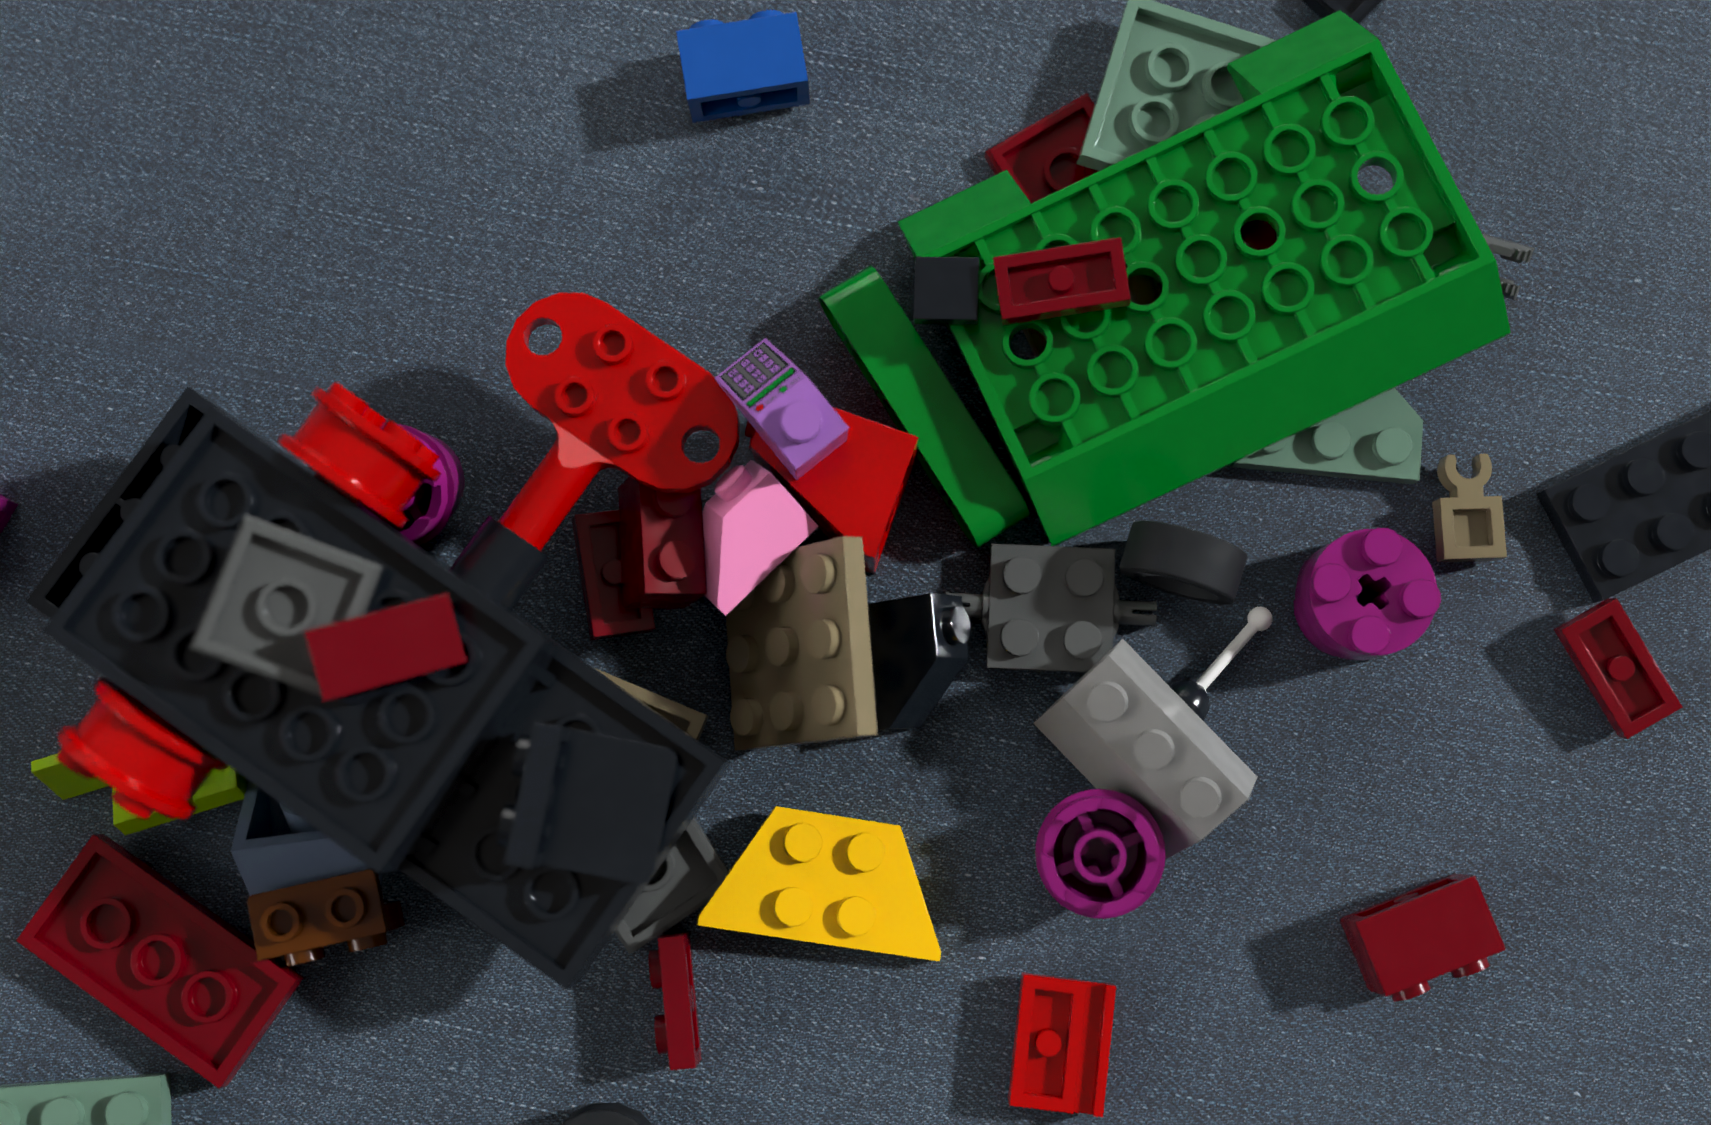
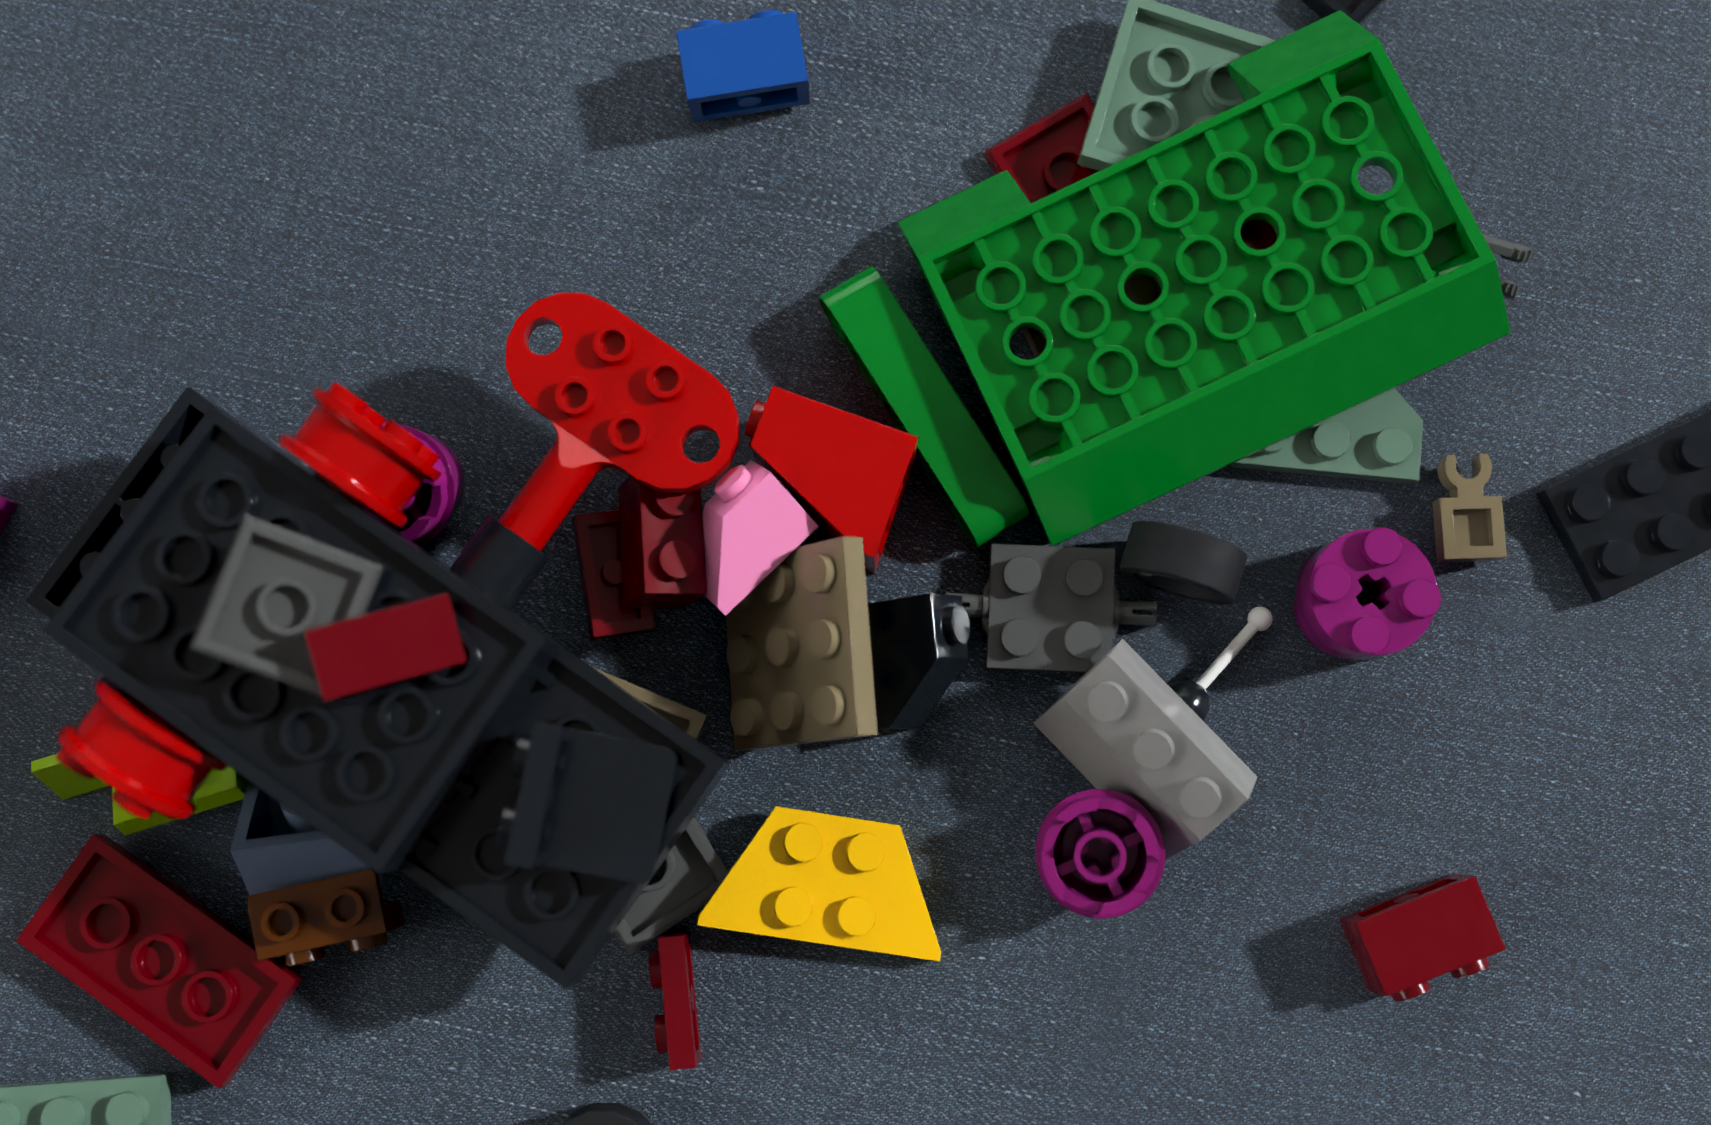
medium lavender slope [715,338,849,480] -> none
black tile [913,257,980,325] -> none
dark red plate [993,237,1131,325] -> none
red plate [1008,972,1116,1117] -> none
dark red plate [1554,598,1683,739] -> none

